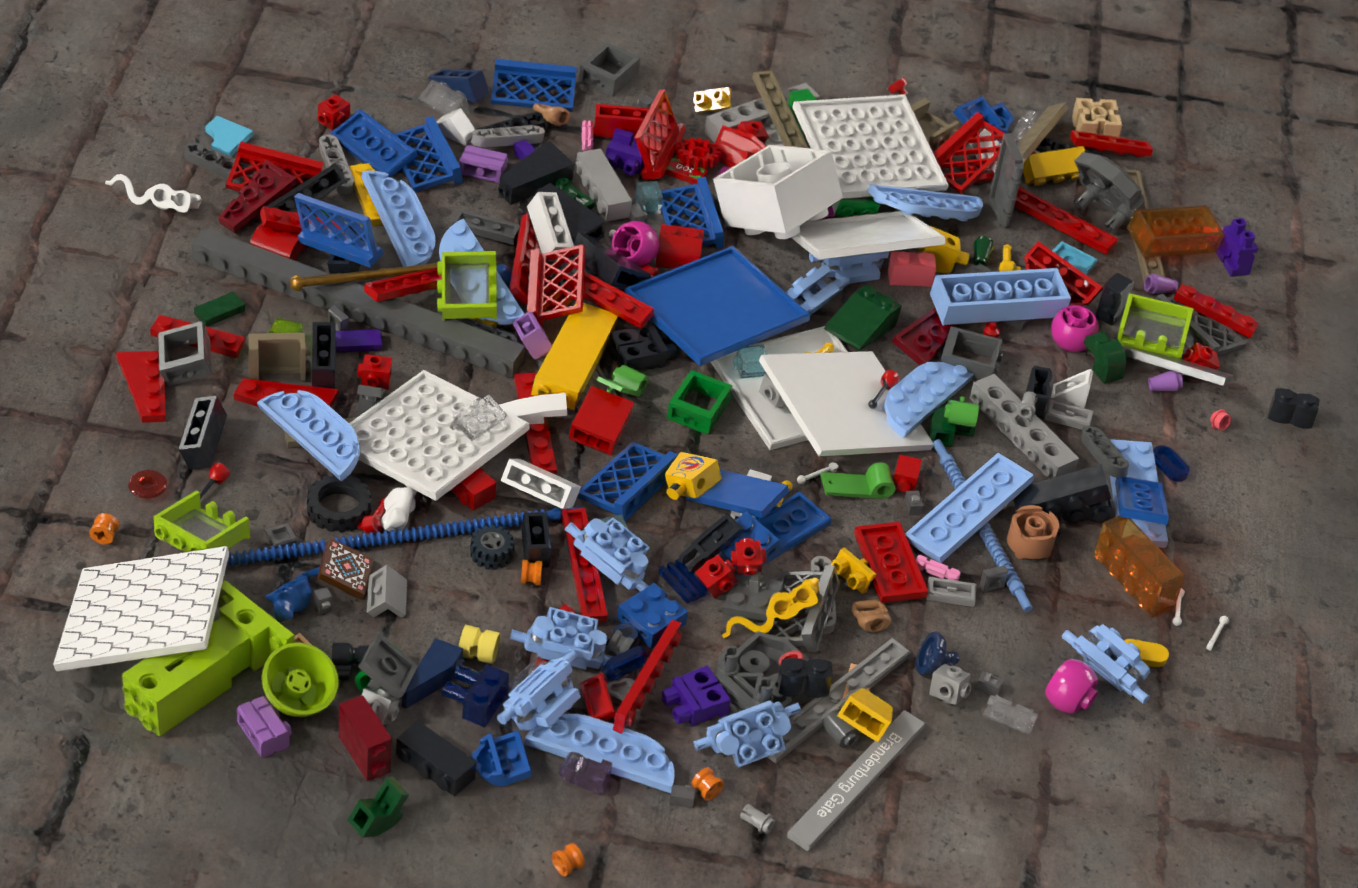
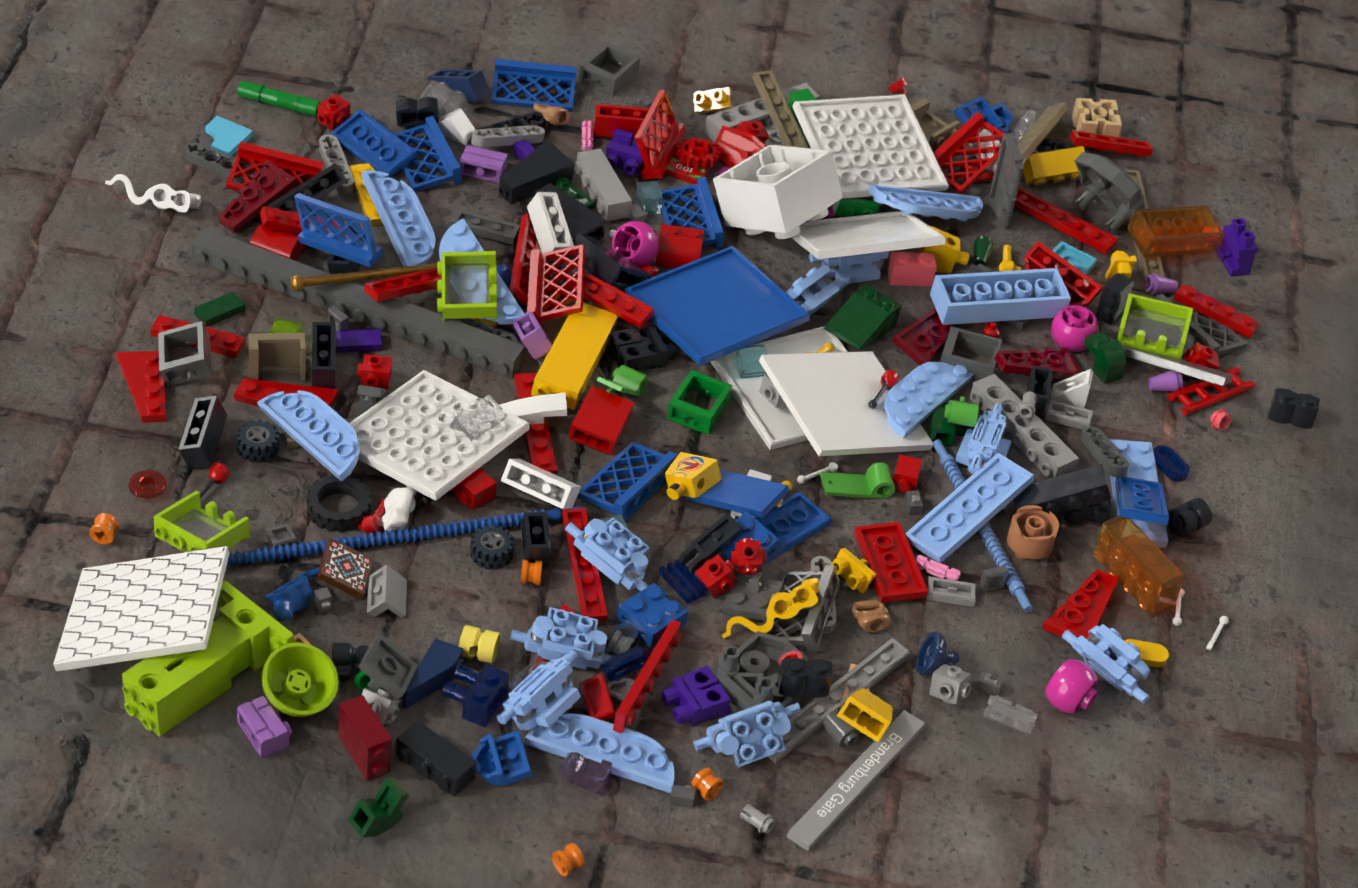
none -> black wheel [236,420,279,463]
none -> green piece [237,80,321,117]
none -> black brick [396,97,439,128]
none -> light blue piece [955,403,1012,474]
none -> dark red wing [995,347,1082,380]
none -> red wing [1042,569,1119,642]
none -> yellow hips [1105,251,1137,280]
none -> red bar [1168,367,1255,416]
none -> black wheel [1168,498,1212,537]

